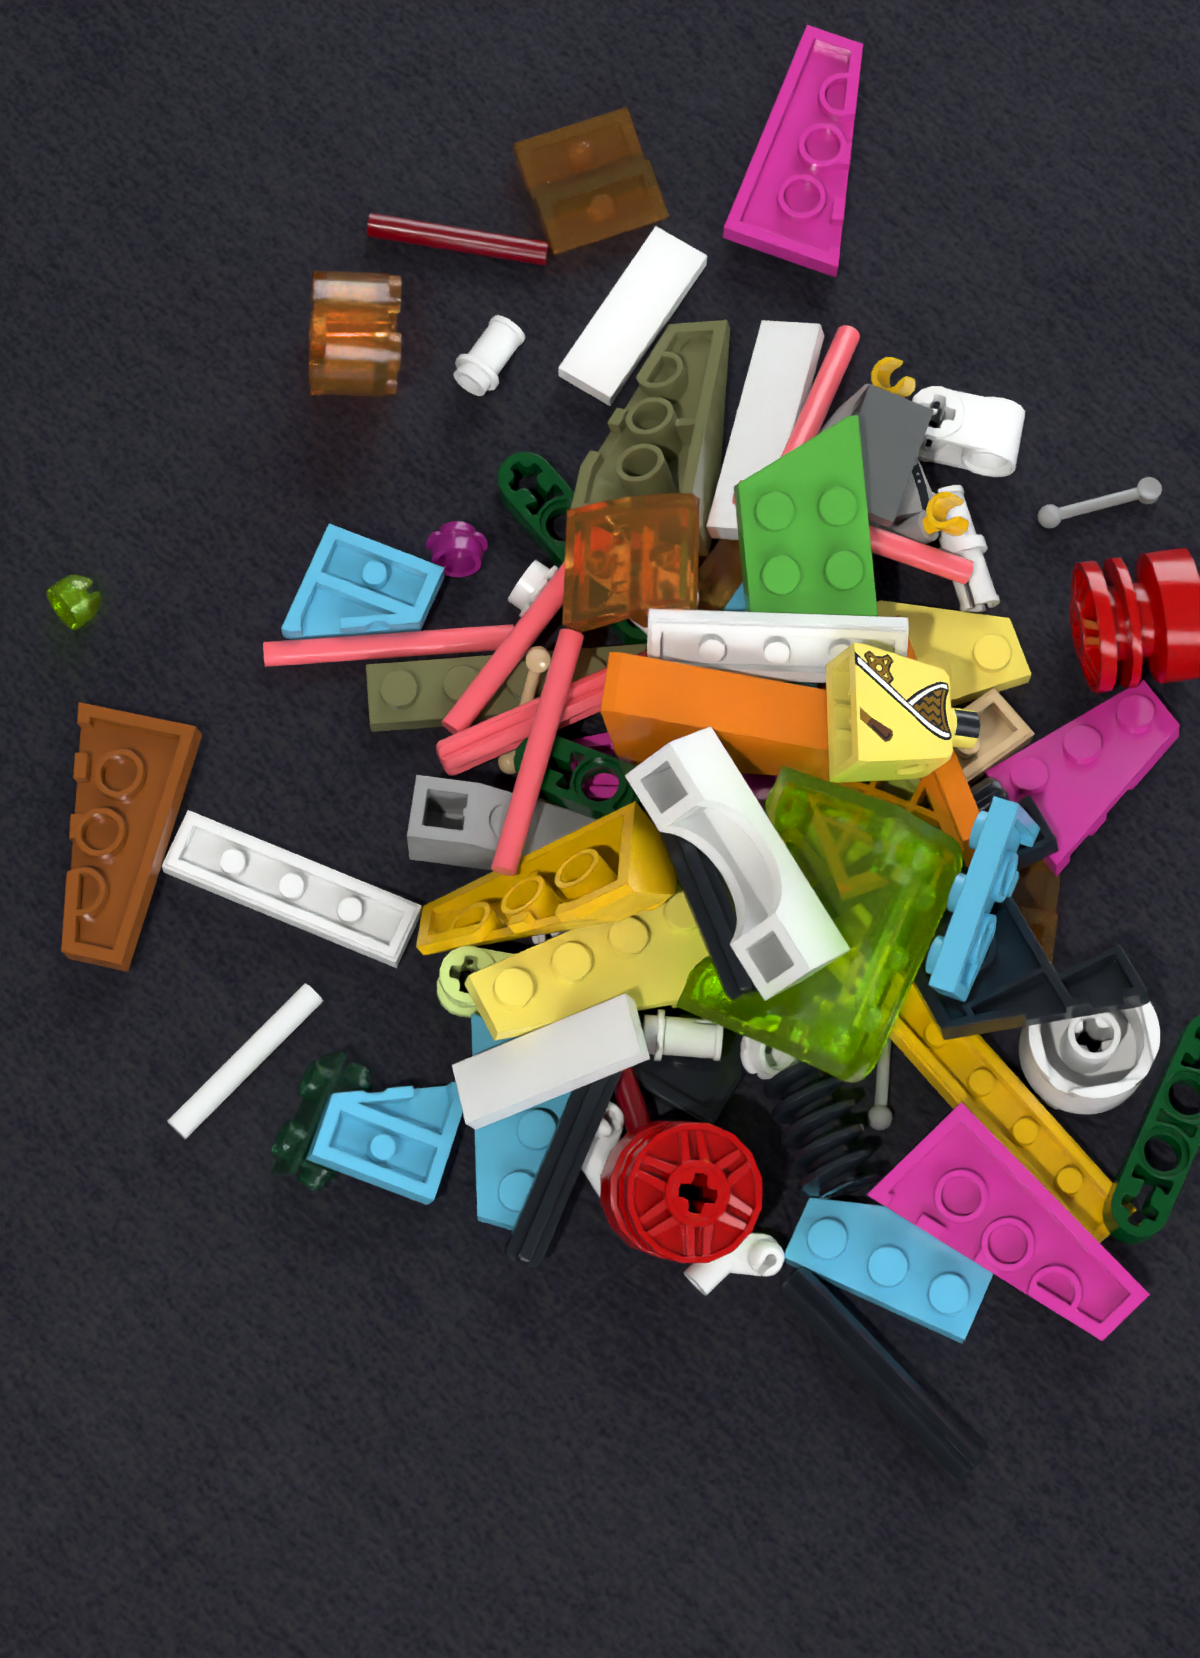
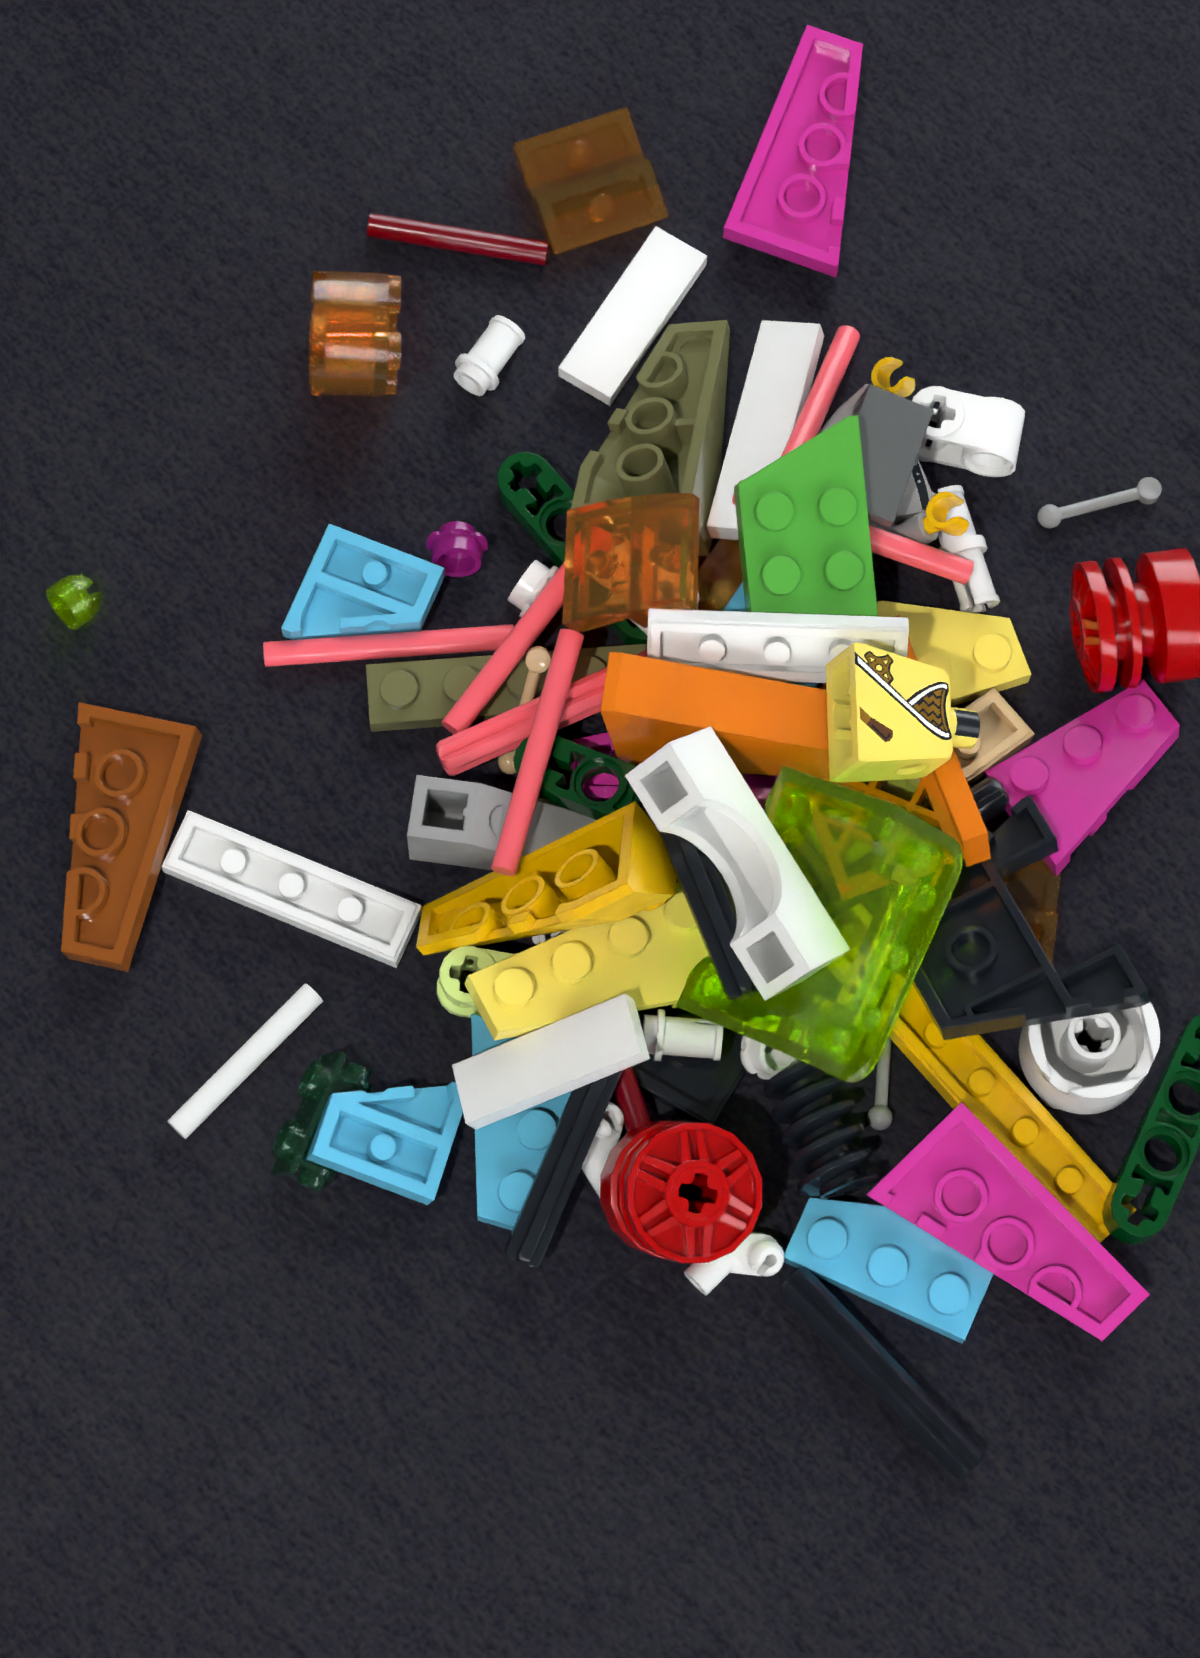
medium azure wing [925,796,1040,1002] -> none

